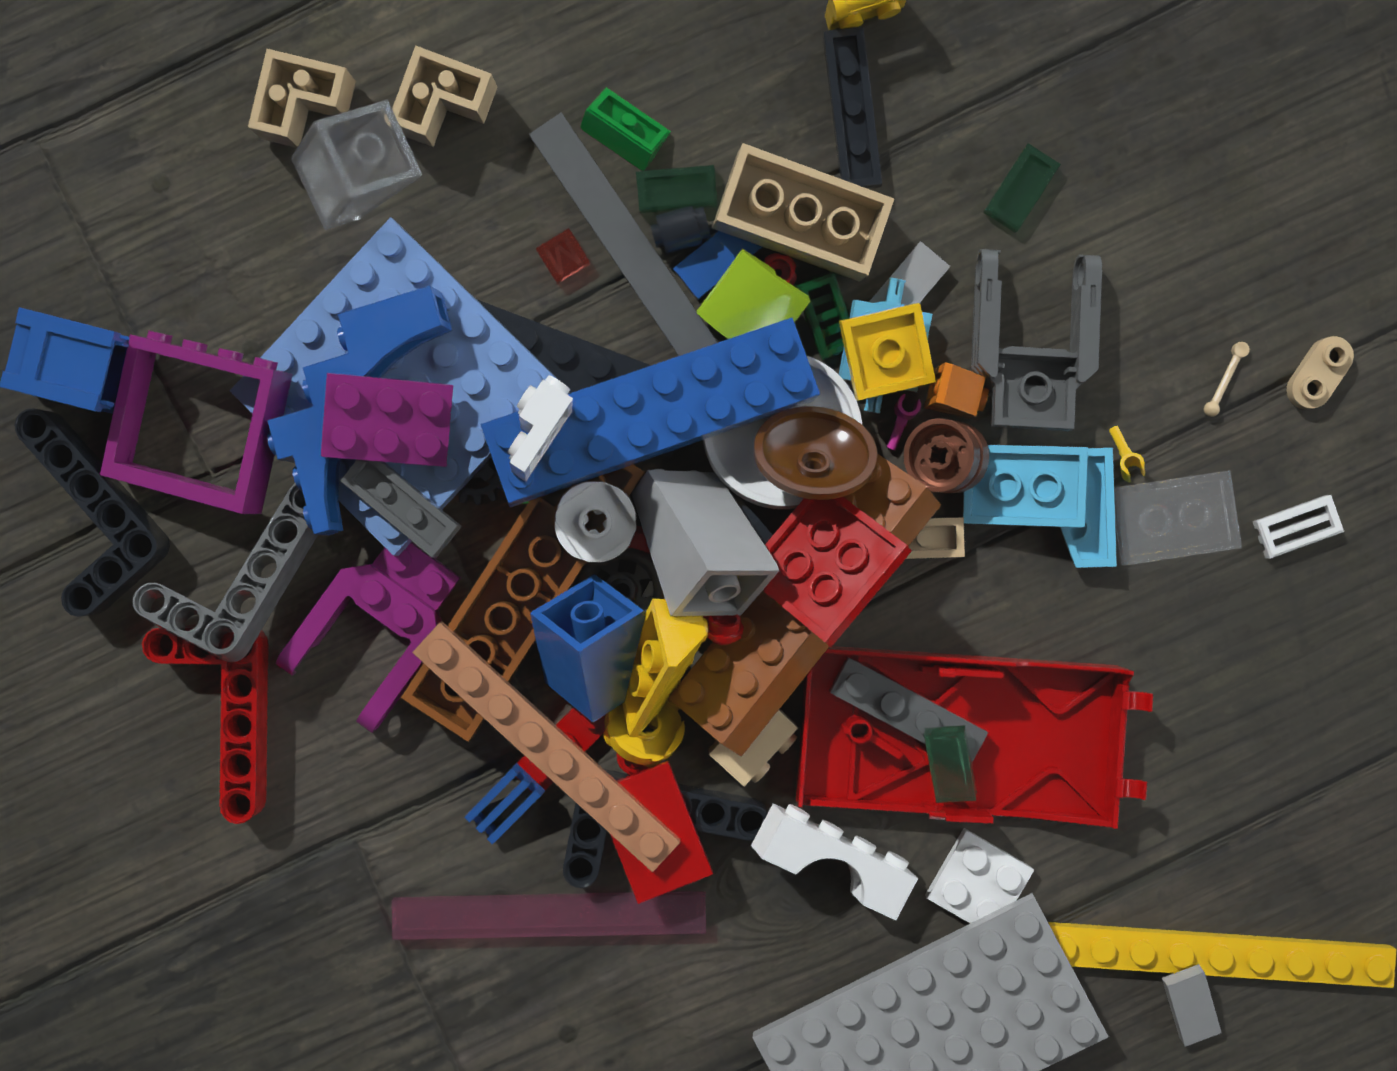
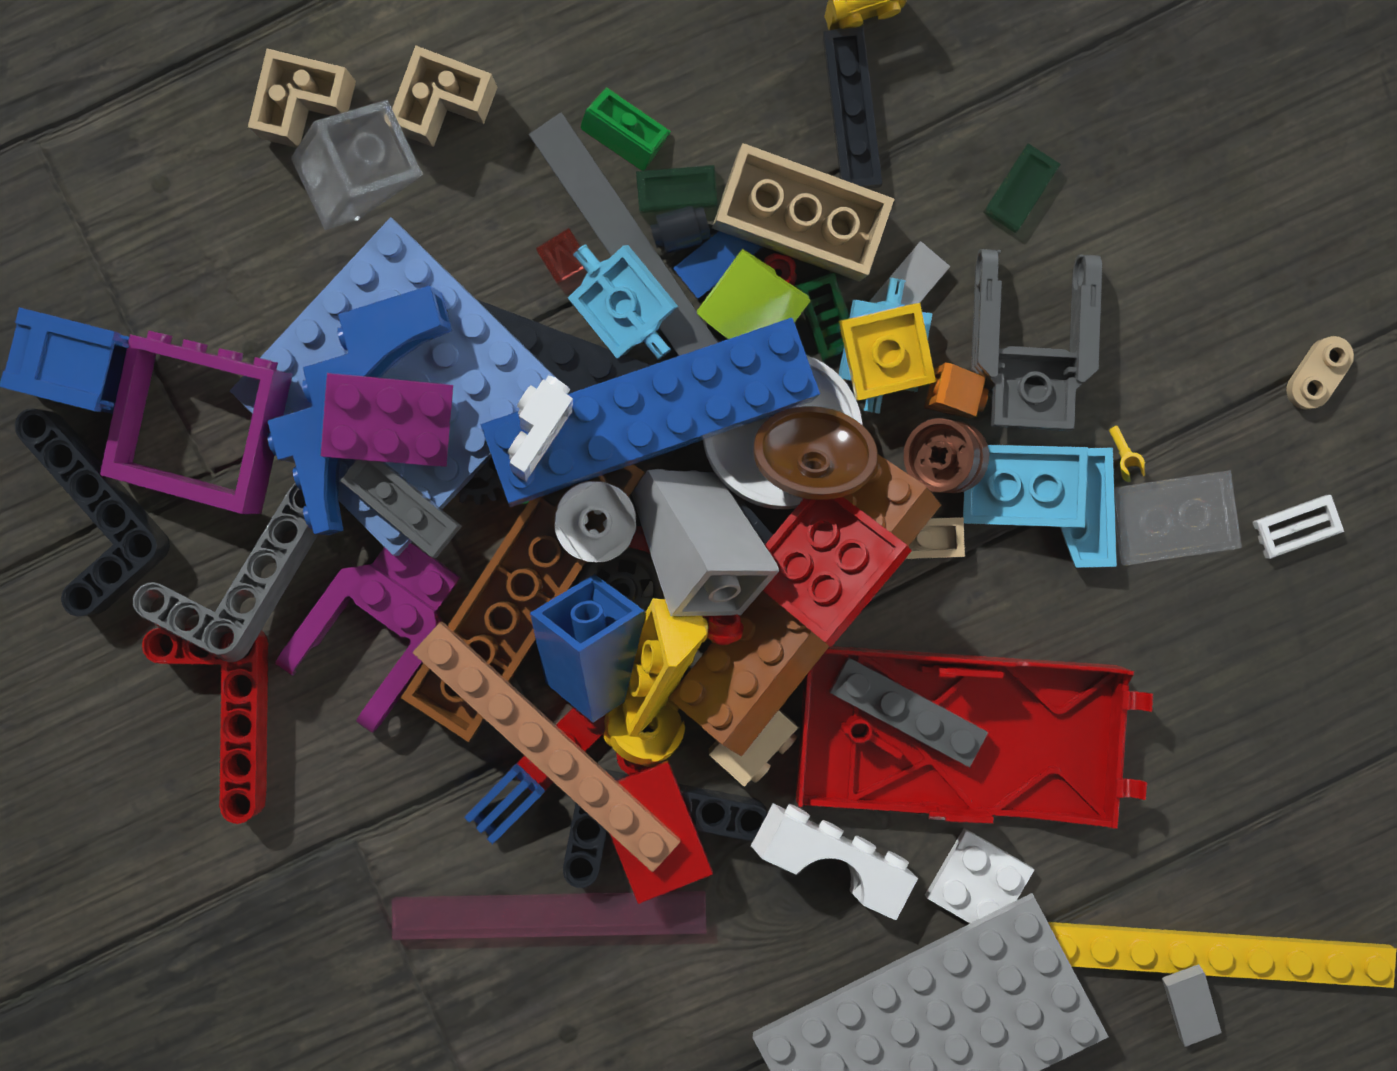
dark pink hand [887,394,921,451] -> none
tile [924,725,977,803] -> none
tan hinge [1204,342,1250,417] -> none
none -> medium azure plate [568,244,678,360]

